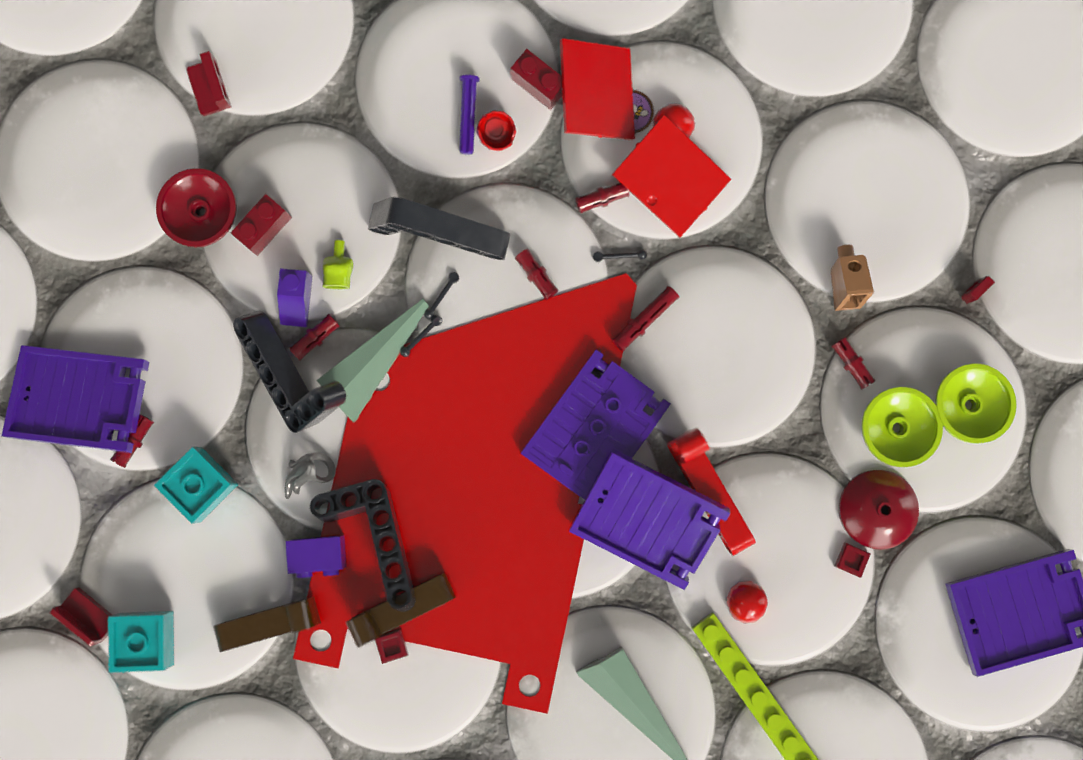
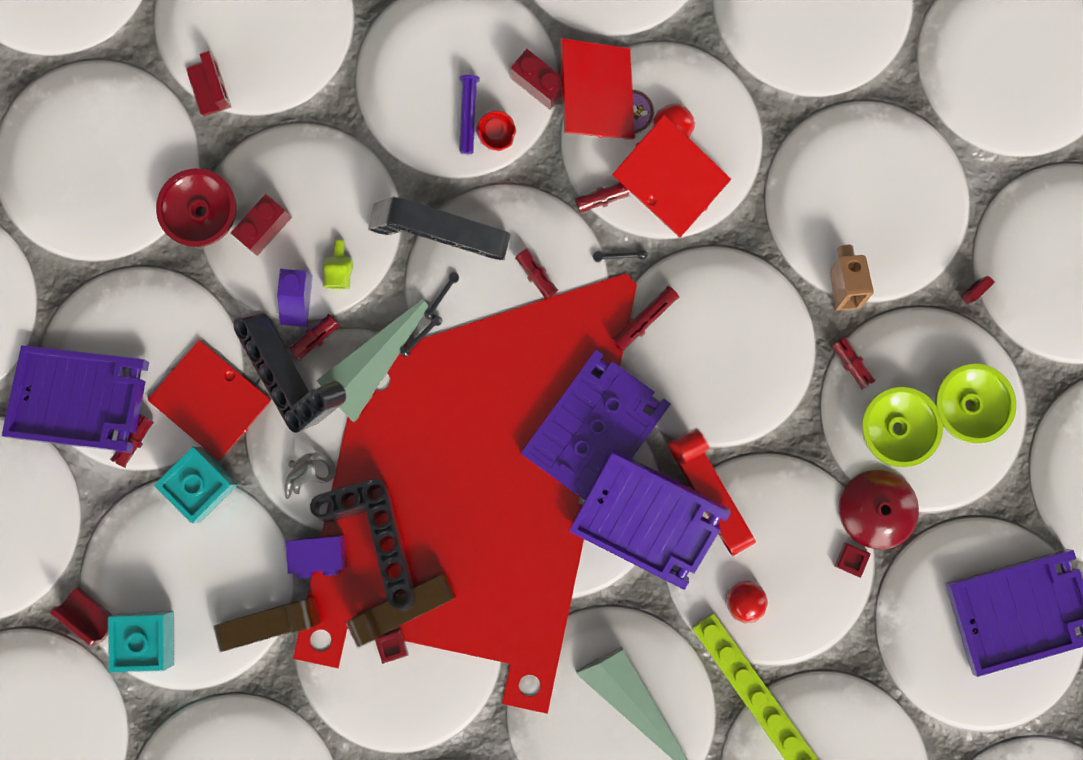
none -> red piece [148,340,272,461]

